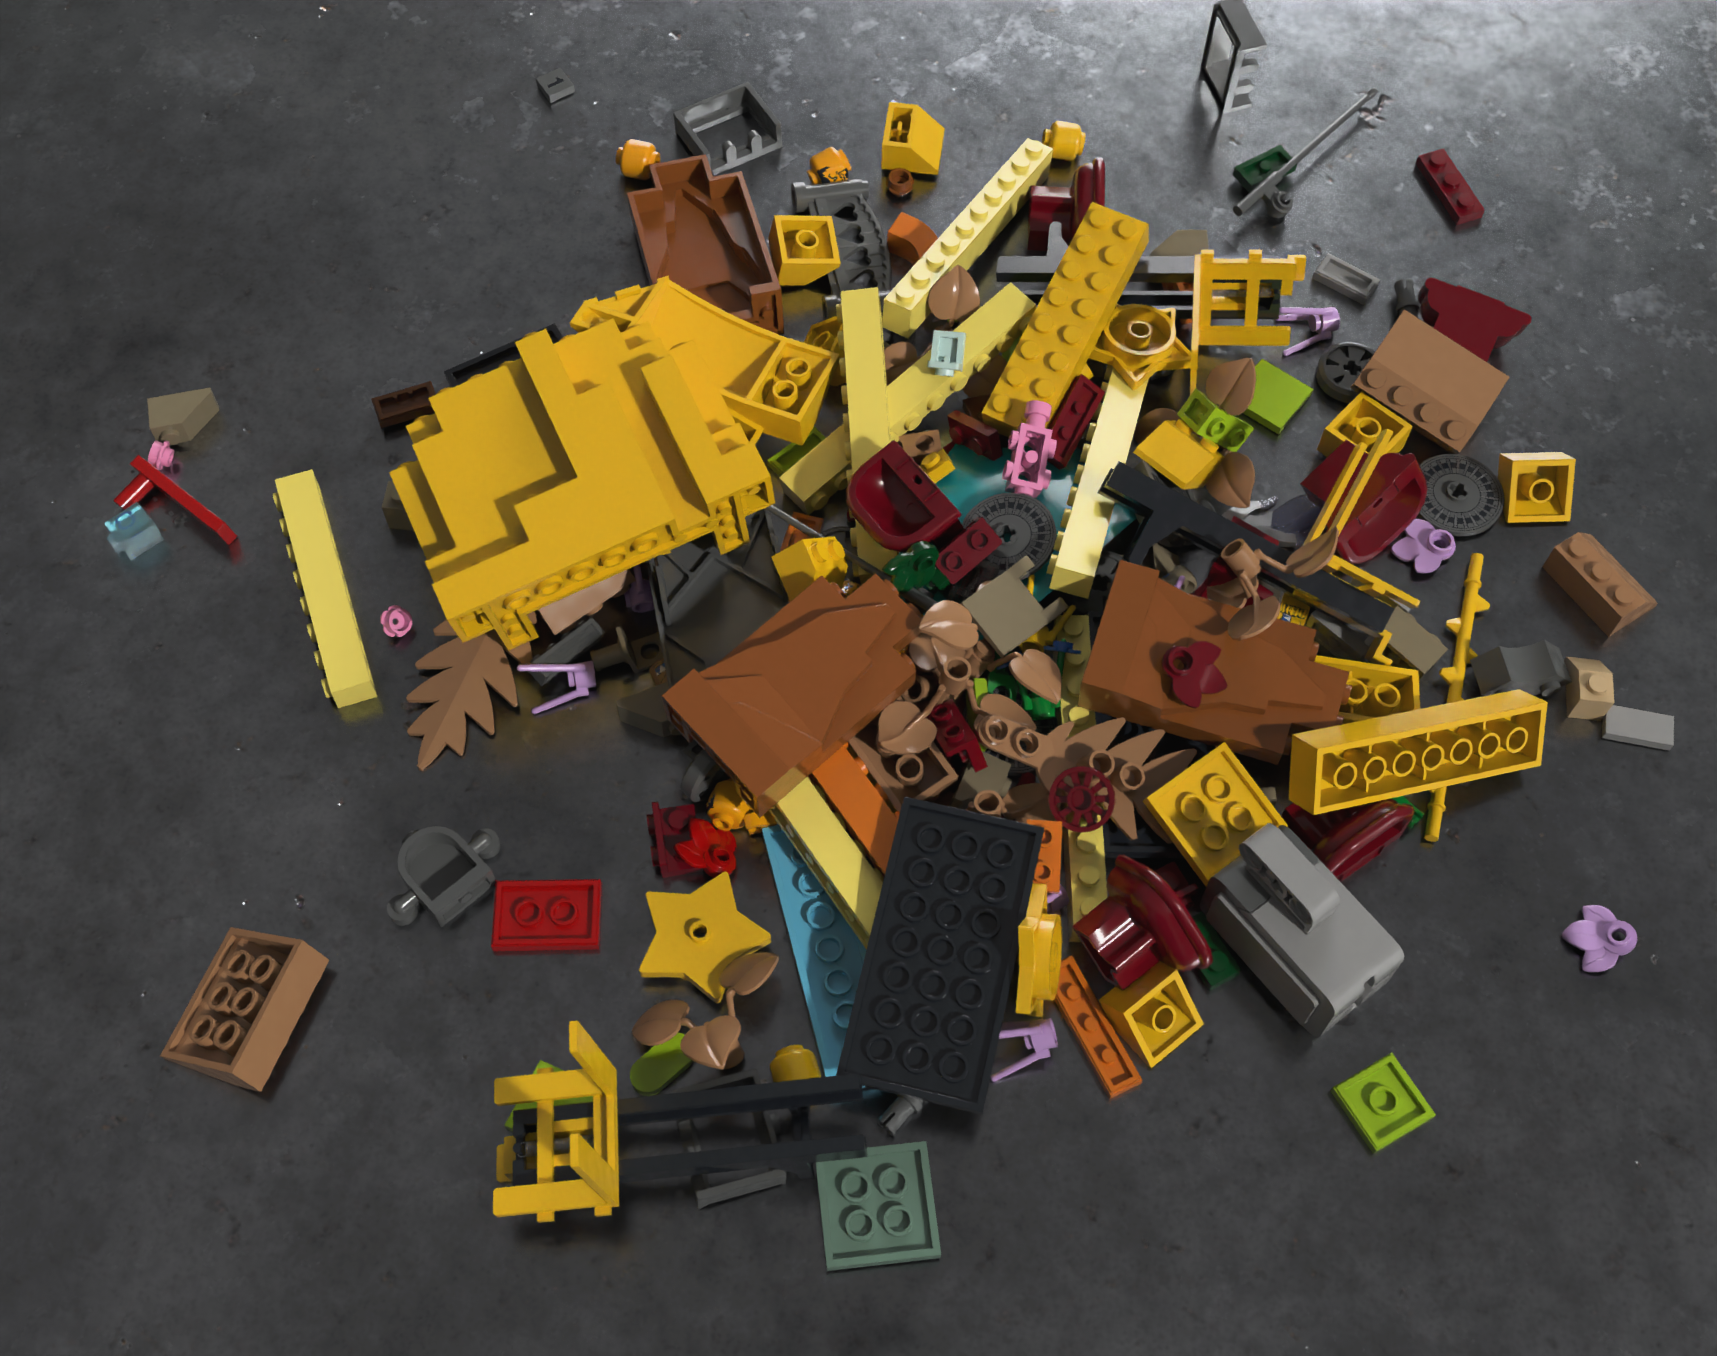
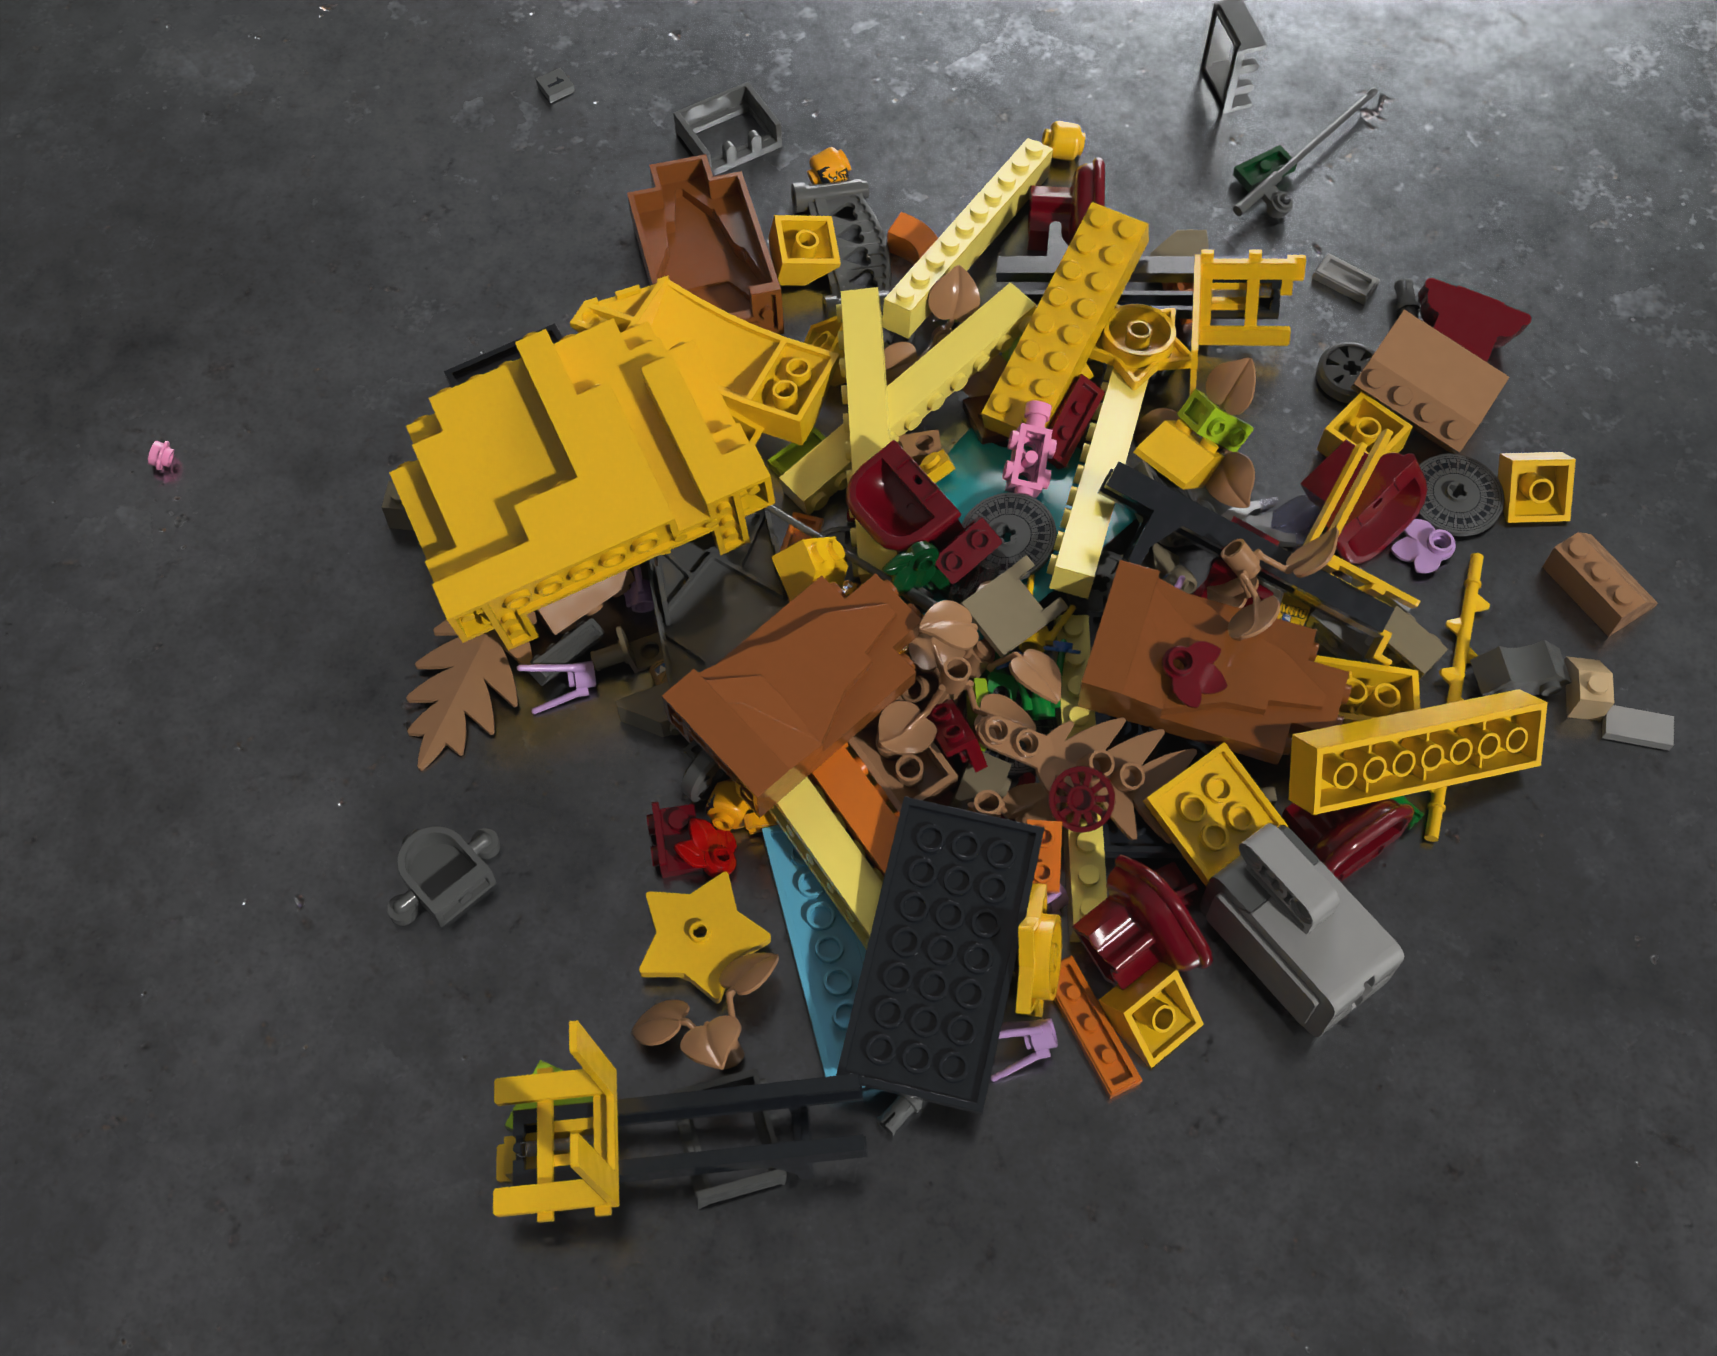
clear light blue brick [104,502,164,561] -> none
red piece [113,455,237,545] -> none
dark tan slope [147,388,219,445] -> none
medium nougat slope [160,927,329,1092] -> none
light yellow brick [273,469,377,708] -> none
reddish brown plate [371,381,436,429] -> none
bright pink plate [380,605,412,637] -> none
red tile [491,879,602,951] -> none
light orange head [616,139,660,181] -> none
lime tile [630,1033,693,1096] -> none
yellow head [770,1044,821,1082] -> none
sand green plate [815,1141,941,1271] -> none
yellow slope [881,102,945,175] -> none
dark orange plate [886,168,914,195] -> none
light aqua bracket [927,330,966,377] -> none
dark red bracket [942,410,1003,461] -> none
dark green plate [1192,911,1241,991] -> none
lime tile [1243,359,1313,435] -> none
lavender plant [1275,307,1340,356] -> none
lime tile [1330,1052,1436,1154] -> none
dark red plate [1415,148,1485,225] -> none
lavender plate [1562,905,1637,972] -> none

